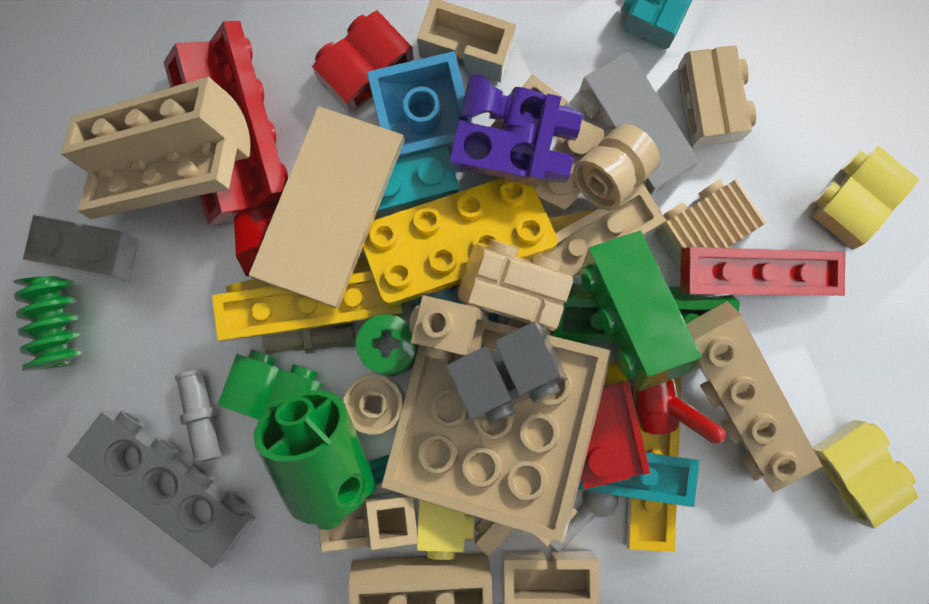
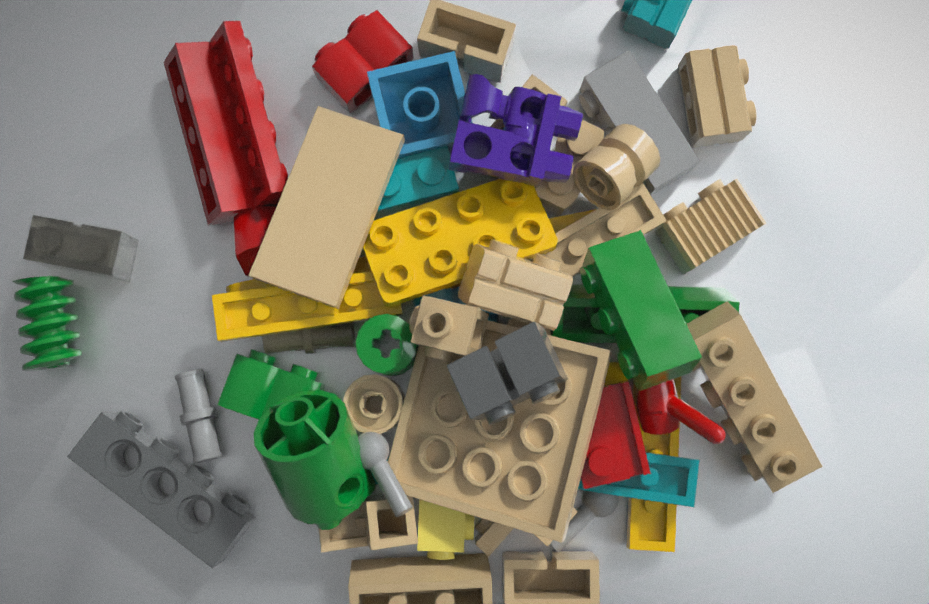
tan brick [61,77,250,219] -> none
plate [680,247,846,296] -> none
light yellow brick [812,145,920,250] -> none
light yellow brick [813,420,919,529] -> none
none -> light grey bar [358,432,413,517]

